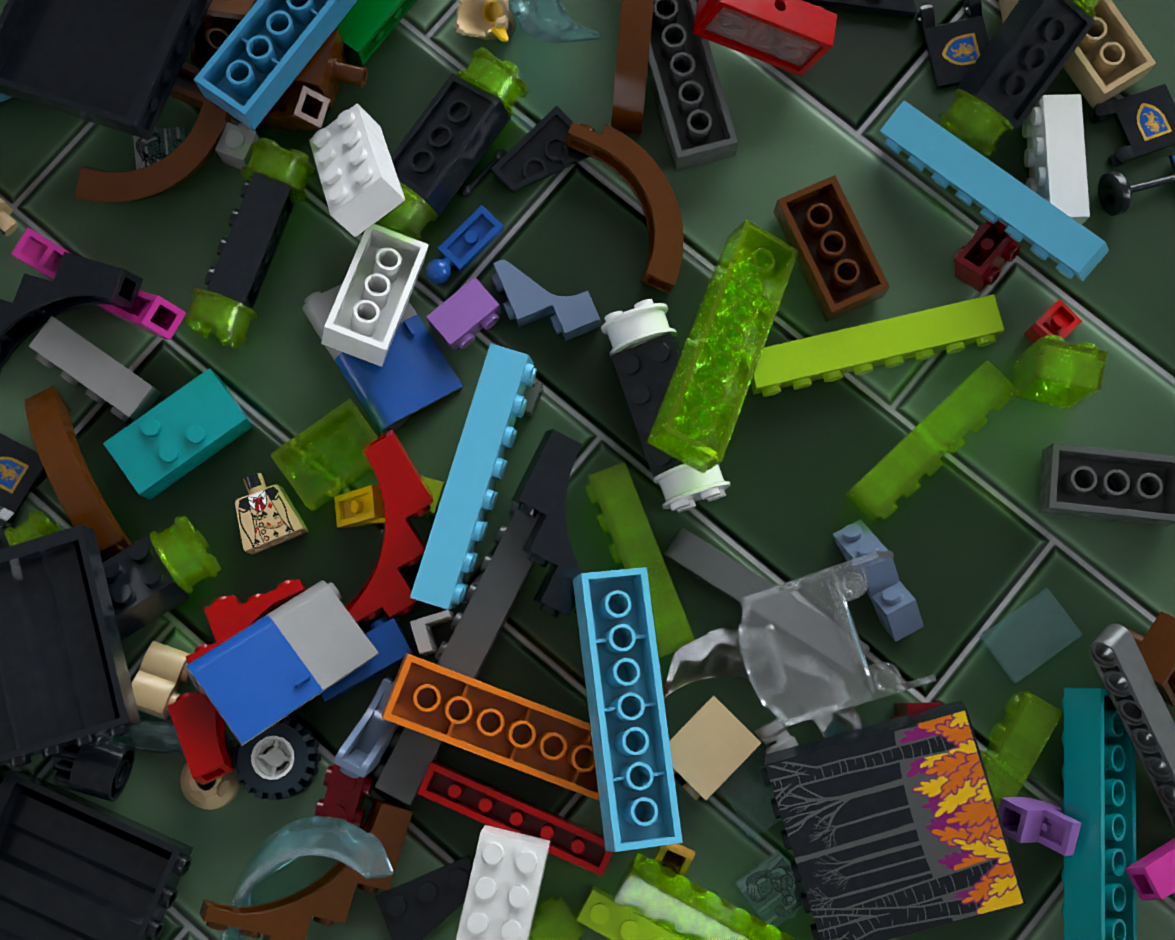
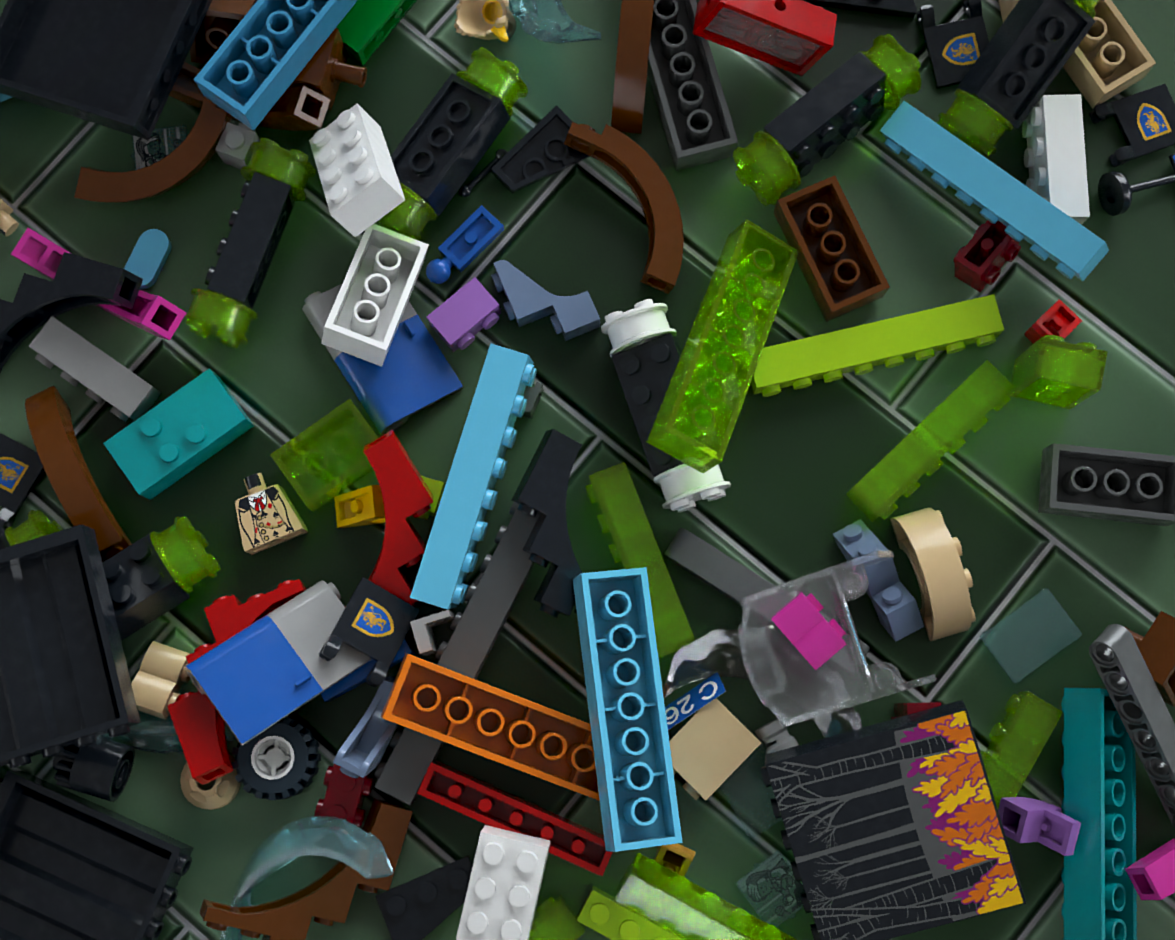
none -> medium azure tile [124,229,172,290]
none -> black flag [319,577,419,688]
none -> blue sticker [665,672,726,730]
none -> brick [733,34,921,207]
none -> dark pink brick [771,591,847,670]
none -> tan brick [890,507,976,641]

